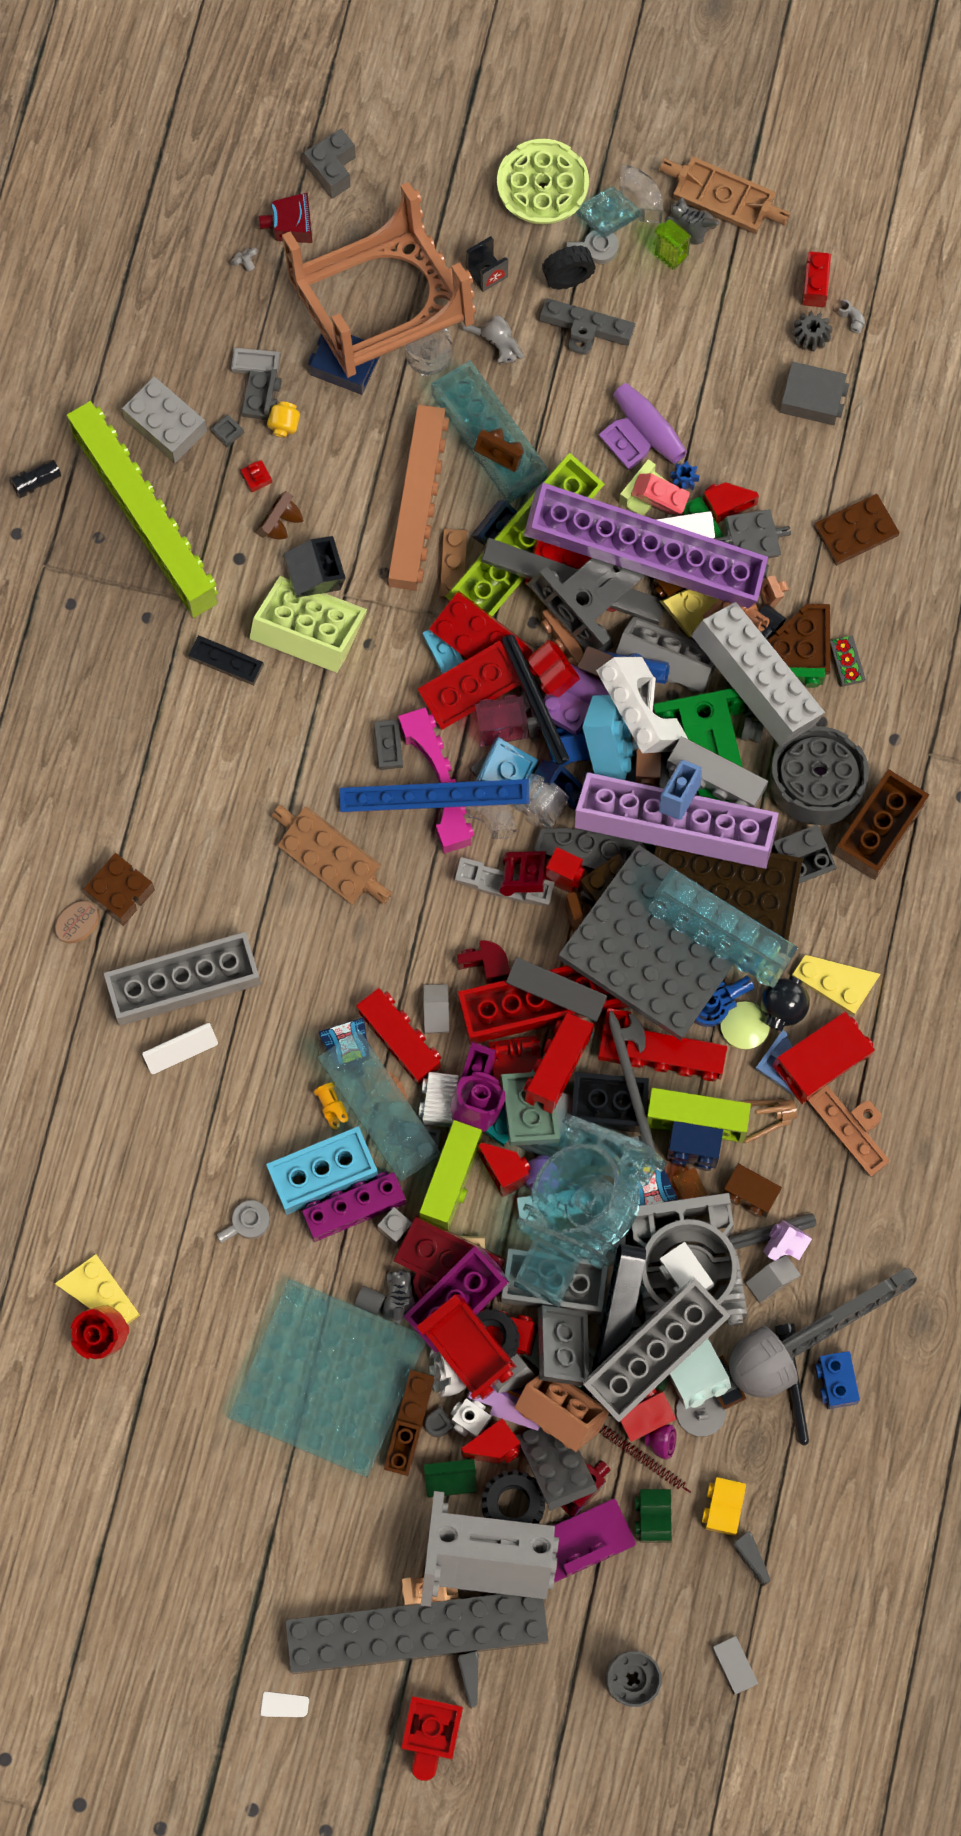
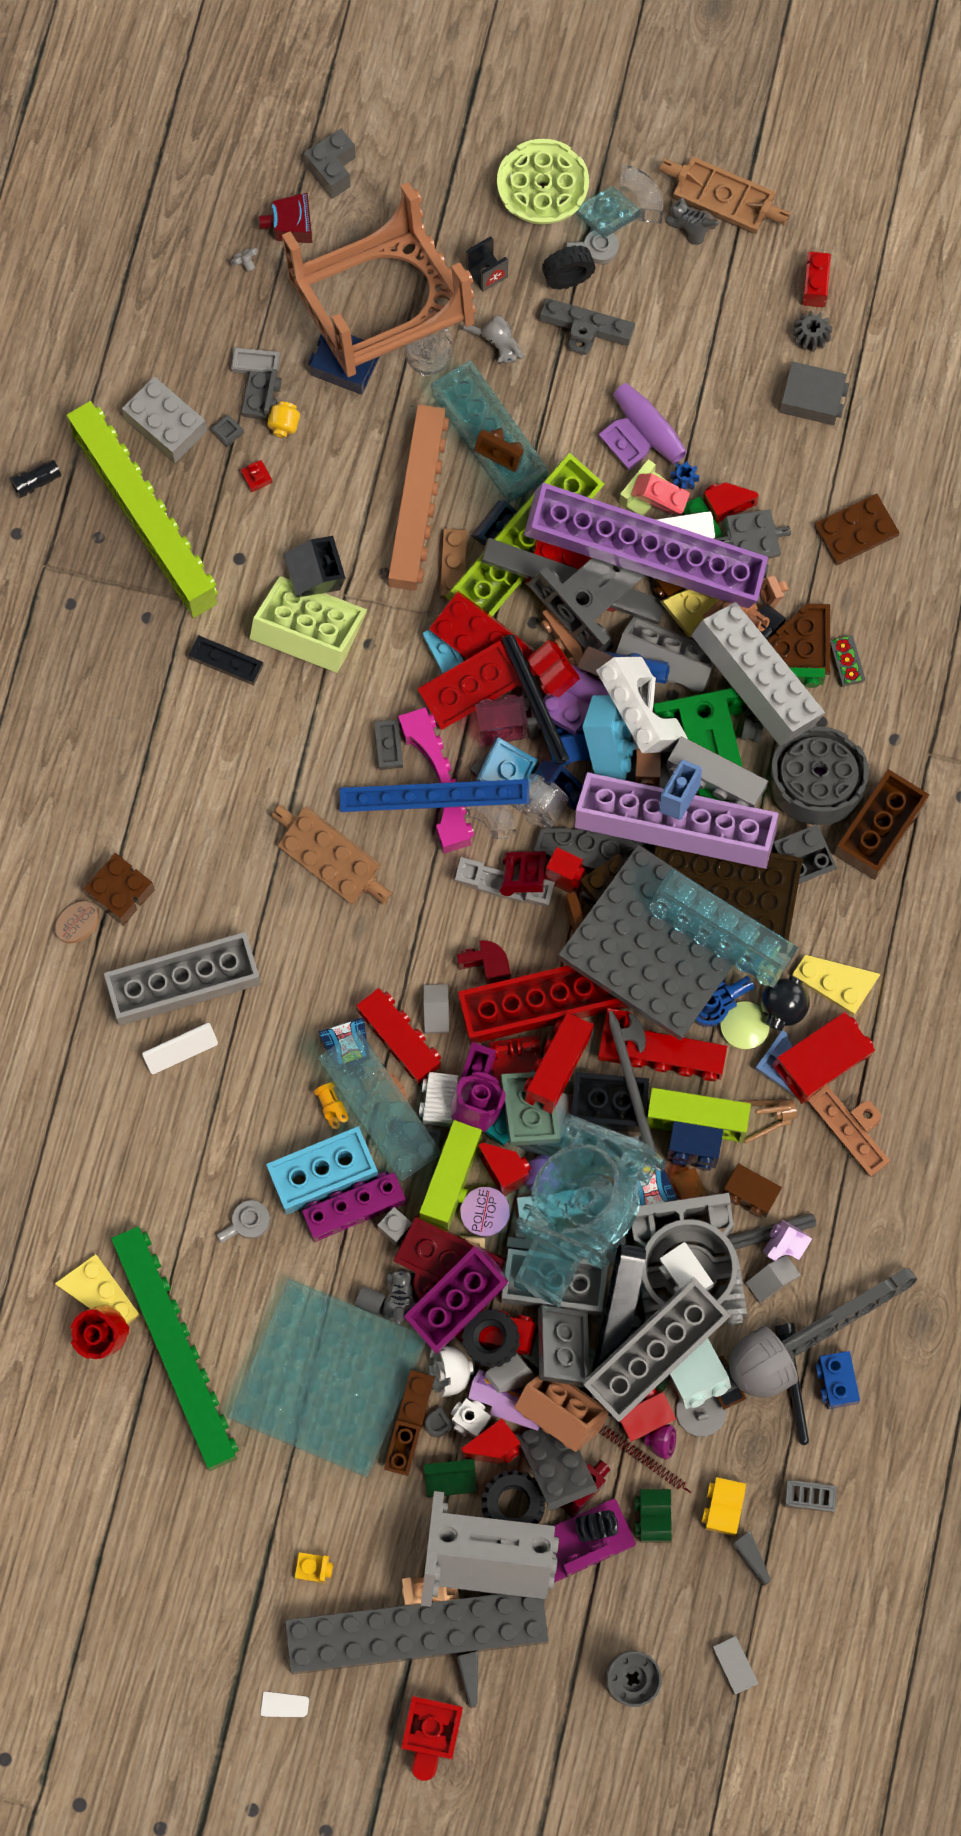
reddish brown tile [255,491,304,540] -> none
red panel [416,1294,517,1400] -> none
dark grey slope [506,957,607,1022] -> none
clear neon green brick [653,219,691,270] -> none
light grey arm [837,299,865,333] -> none
none -> green brick [111,1226,239,1472]
none -> yellow bracket [295,1552,333,1584]
none -> lavender piece [461,1187,510,1236]
none -> dark grey tile [506,1228,533,1255]
none -> black gear [575,1510,618,1542]
none -> dark grey slope [784,1480,837,1512]

